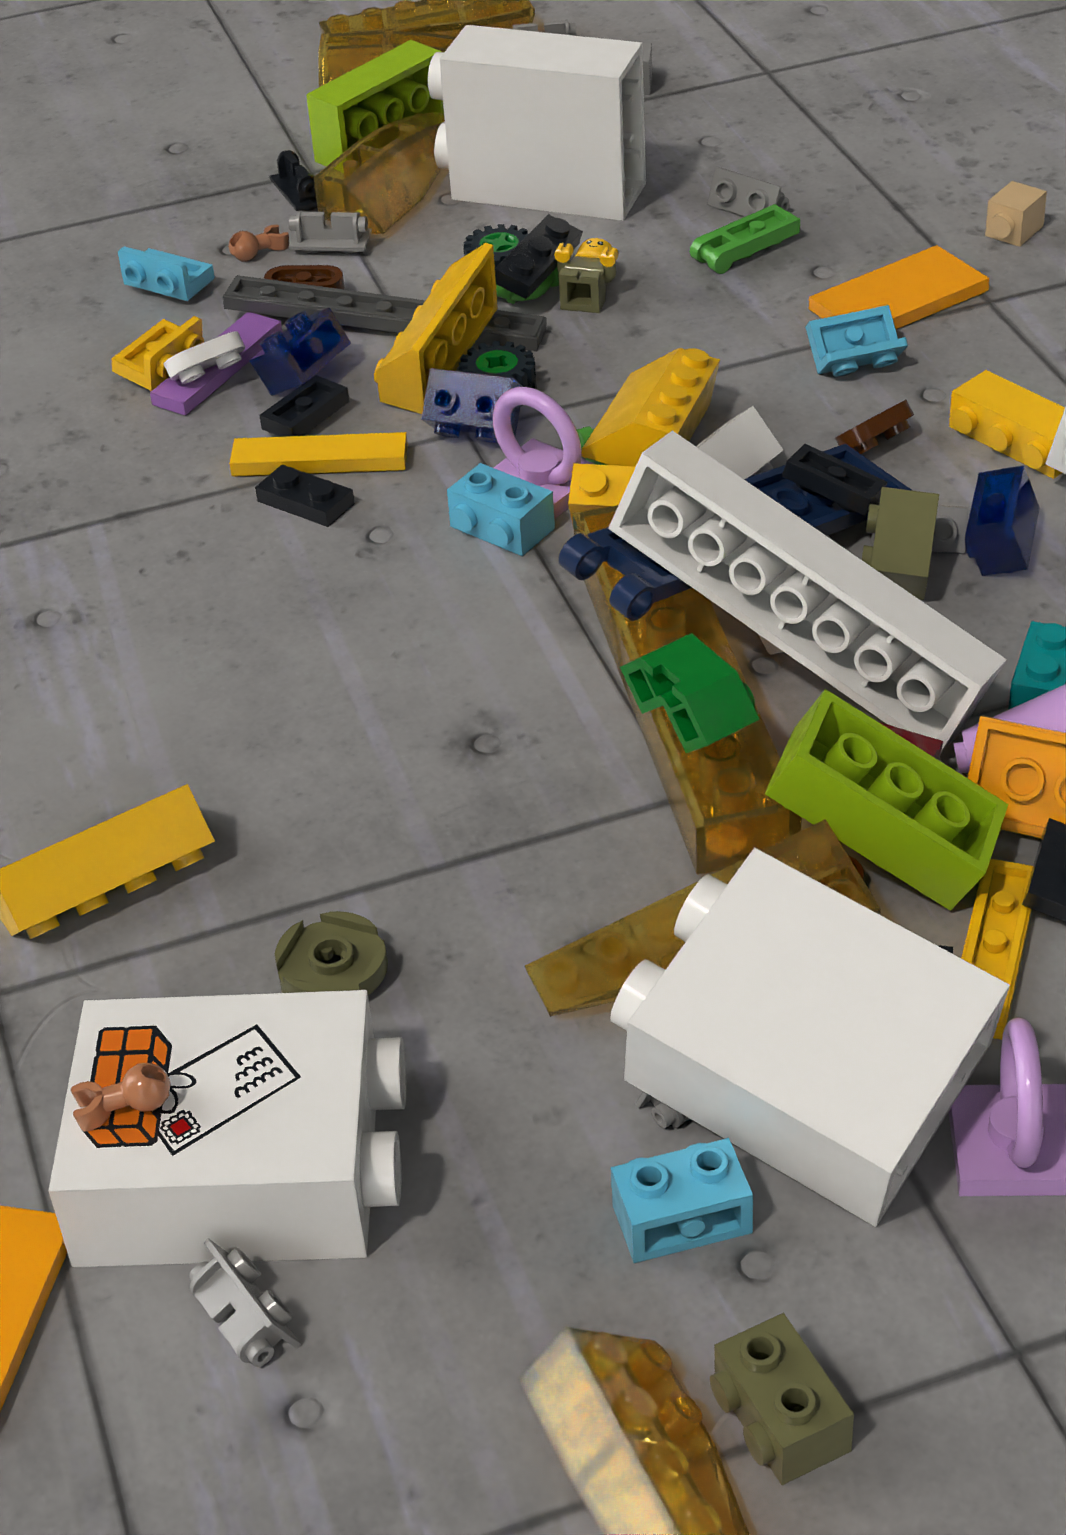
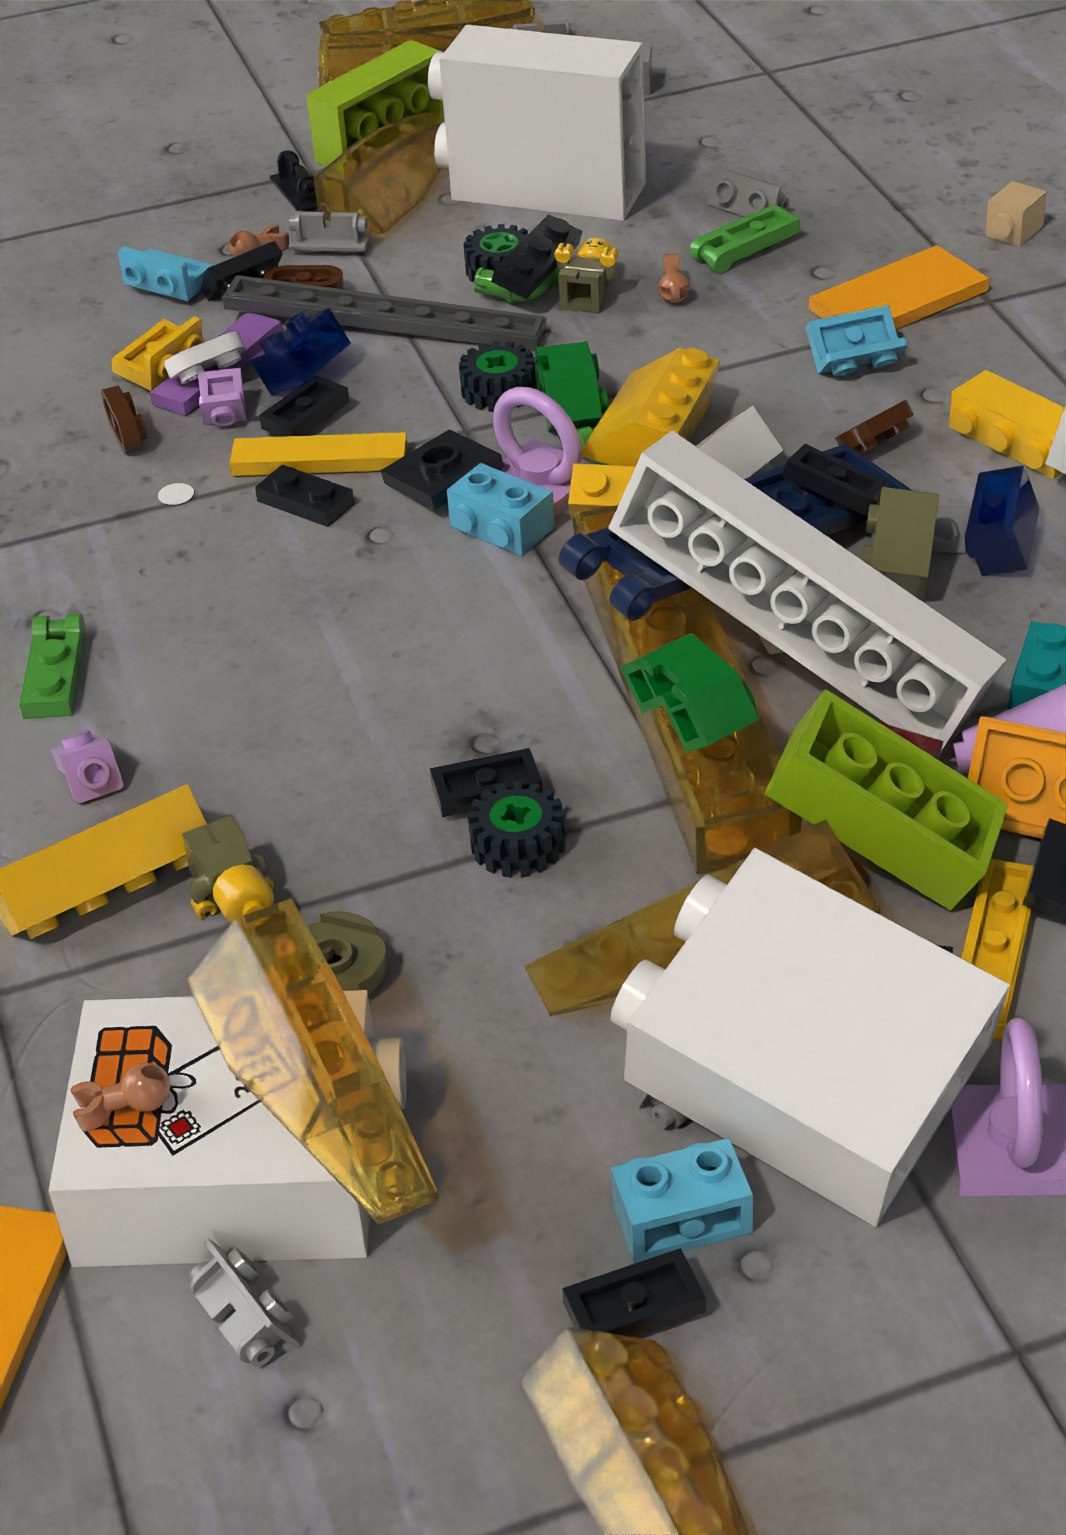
yellow slope [374,243,498,415] -> none
clear blue brick [421,368,523,443] -> none
olive brick [710,1312,854,1485] -> none
none -> bright green plate [19,613,85,719]
none -> lavender bracket [51,730,123,803]
none -> reddish brown plate [101,385,147,453]
none -> white sticker [158,483,194,505]
none -> piece [182,814,274,926]
none -> clear yellow wedge [187,898,439,1225]
none -> lavender bracket [198,368,246,426]
none -> black plate [201,241,283,301]
none -> black piece [380,429,504,510]
none -> black plate [430,748,543,817]
none -> black wheel [468,781,566,878]
none -> green brick [535,341,608,432]
none -> black plate [562,1248,706,1354]
none -> nougat arm [658,253,690,304]

